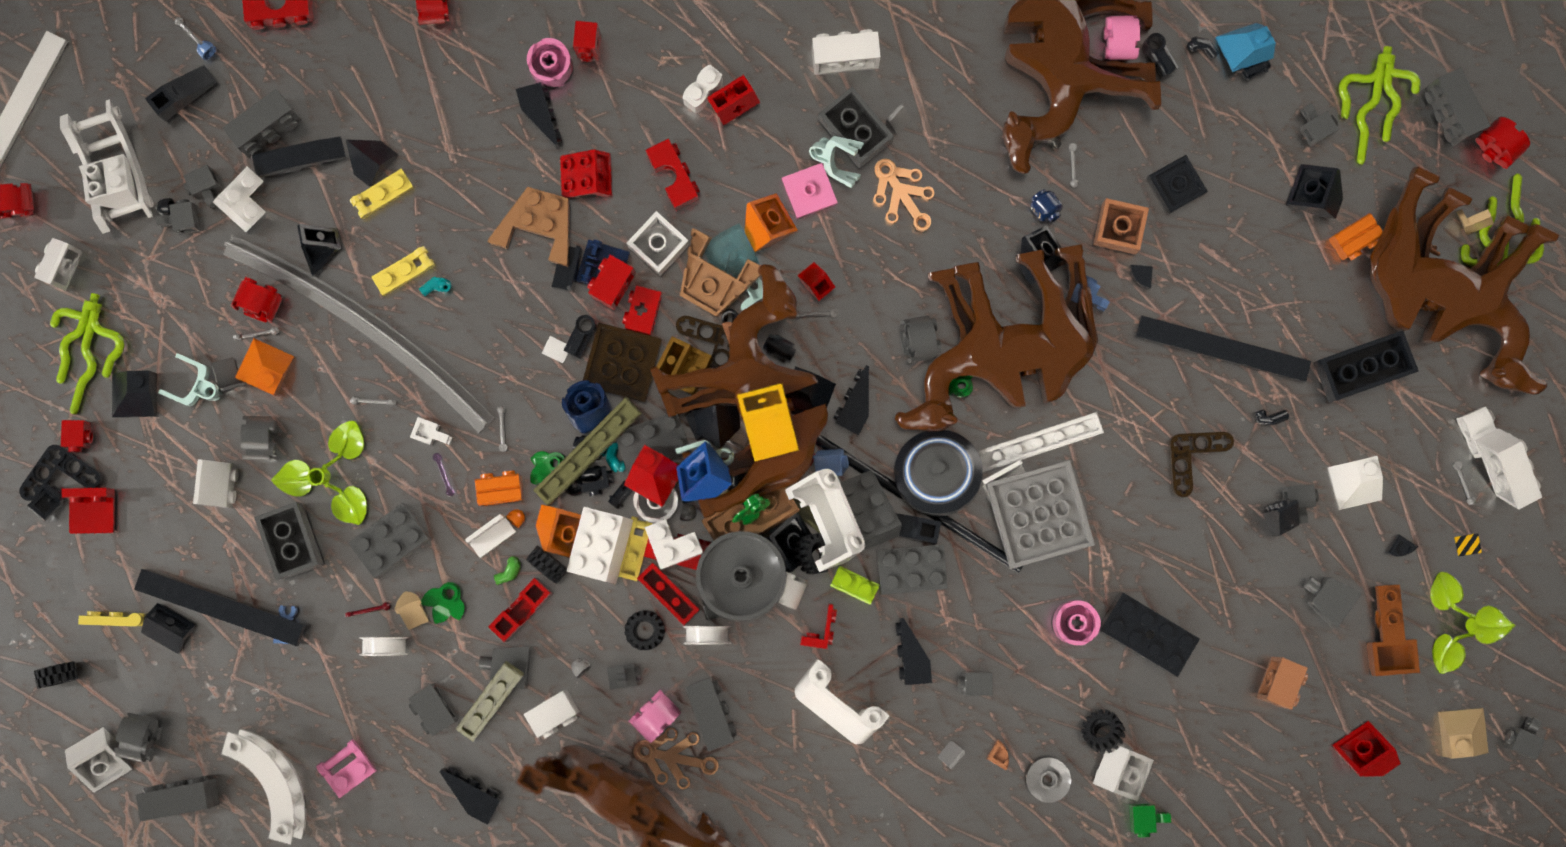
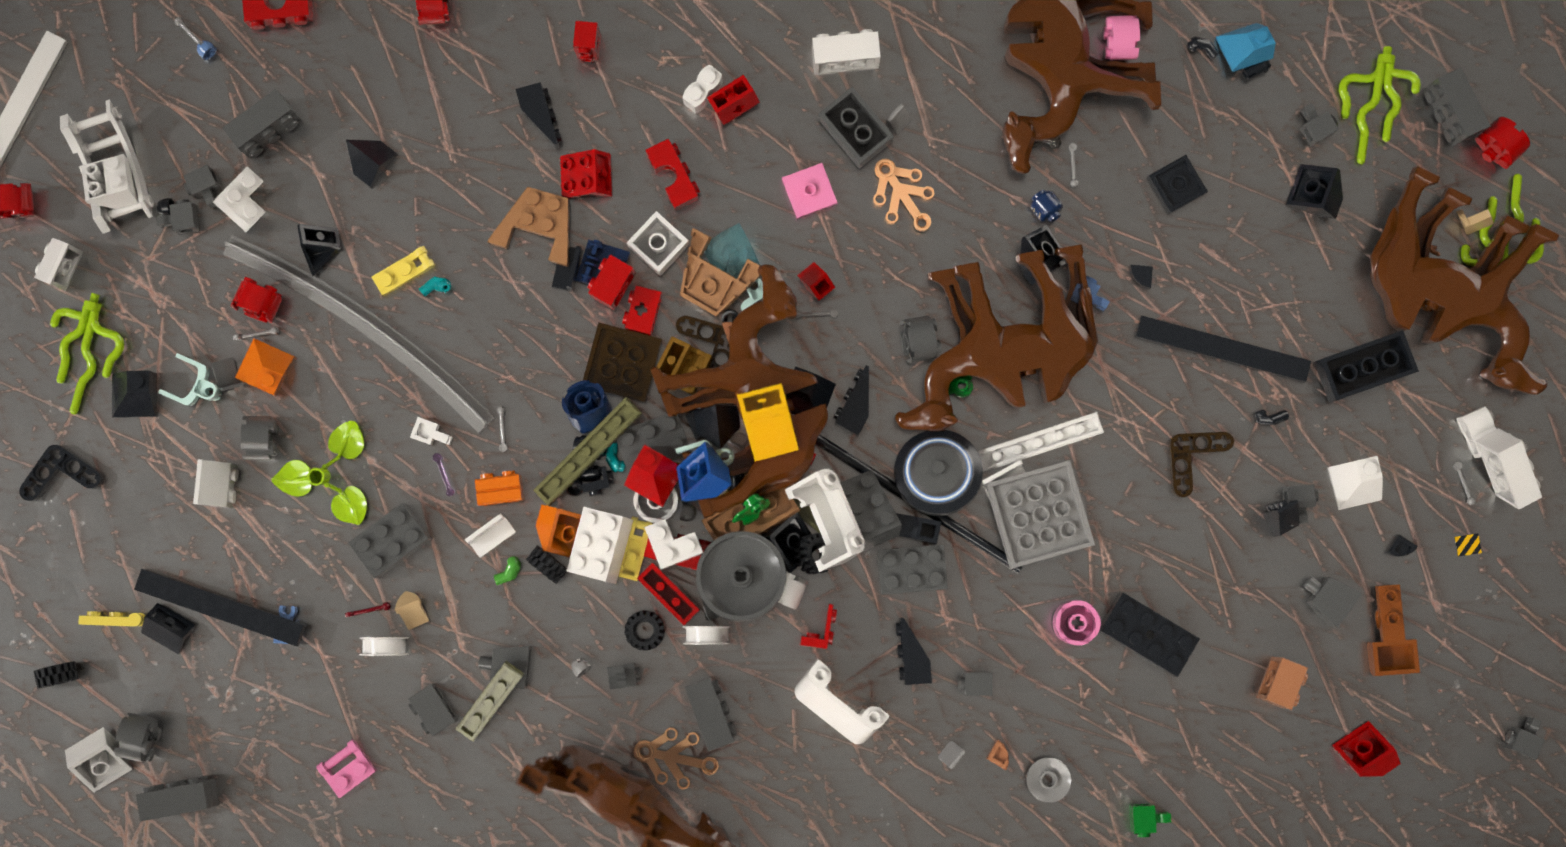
black bracket [27,484,64,522] -> none
red brick [61,420,93,452] -> none
red bracket [62,488,115,534] -> none
black slope [145,65,218,122] -> none
white fence [222,729,307,844] -> none
black slope [251,136,346,177] -> none
dark grey brick [254,502,324,580] -> none
light yellow plate [350,168,414,219] -> none
light grey hinge [351,396,396,405] -> none
green plate [421,582,465,624] -> none
black slope [440,766,503,825] -> none
red arch [488,578,553,642] -> none
orange hinge [506,509,525,528] -> none
white brick [524,689,580,738] -> none
bright pink brick [527,38,573,87] -> none
green plate [530,451,566,485] -> none
white sticker [542,336,568,363] -> none
black piece [563,315,597,359] -> none
black pin [608,480,633,509] -> none
bright pink brick [628,690,682,743] -> none
orange slope [744,193,798,252] -> none
black brick [762,333,796,363] -> none
light aqua piece [809,136,864,188] -> none
medium blue brick [813,449,849,477] -> none
lime brick [830,566,880,605] -> none
black tyre [1081,709,1126,754] -> none
nougat brick [1093,198,1149,255] -> none
white slope [1093,745,1154,802] -> none
black piece [1142,33,1179,78] -> none
orange brick [1329,213,1383,261] -> none
lime plant [1430,572,1515,674] -> none
tan slope [1438,708,1489,758] -> none

